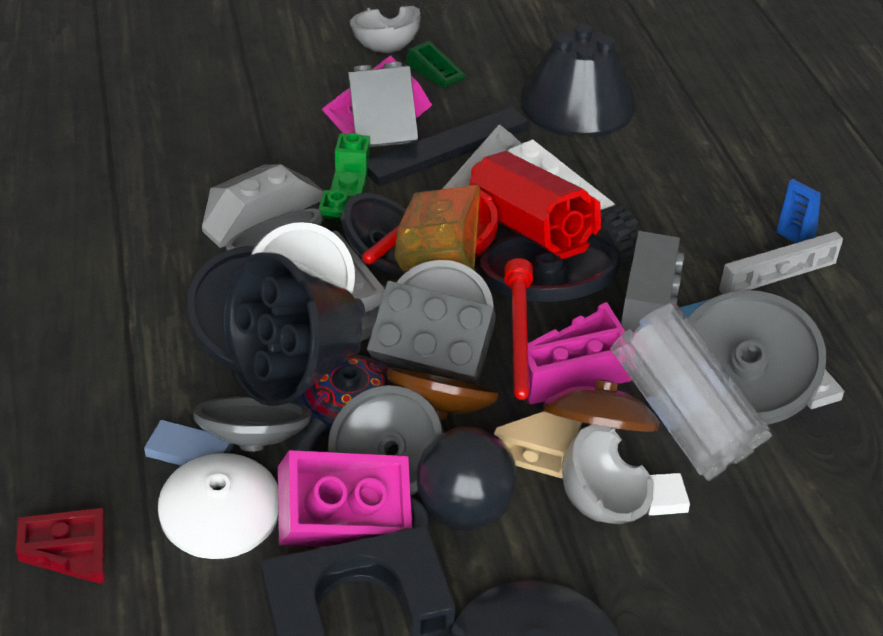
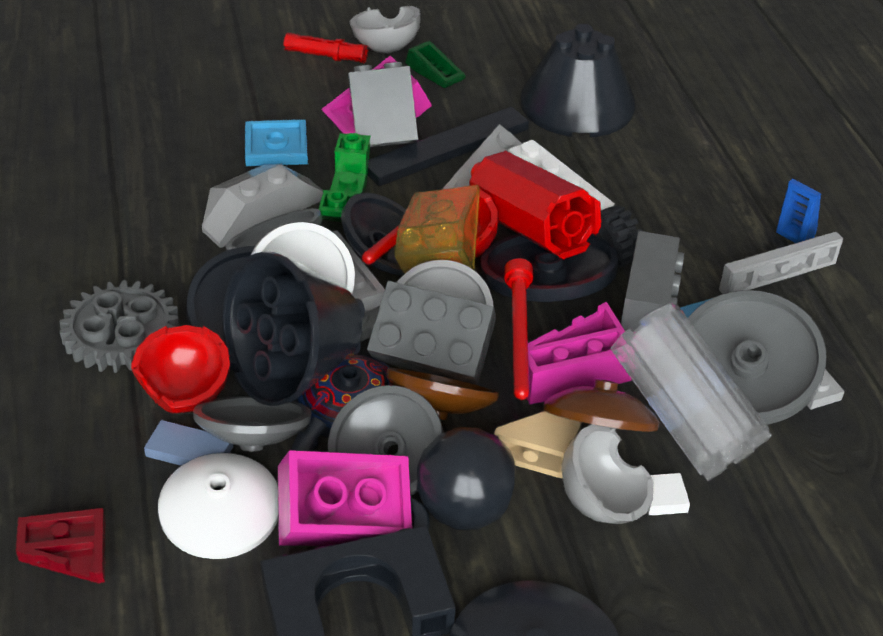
none -> dark grey gear [59,280,179,373]
none -> red cylinder [131,325,230,413]
none -> dark azure plate [245,120,308,166]
none -> red pin [284,32,368,63]

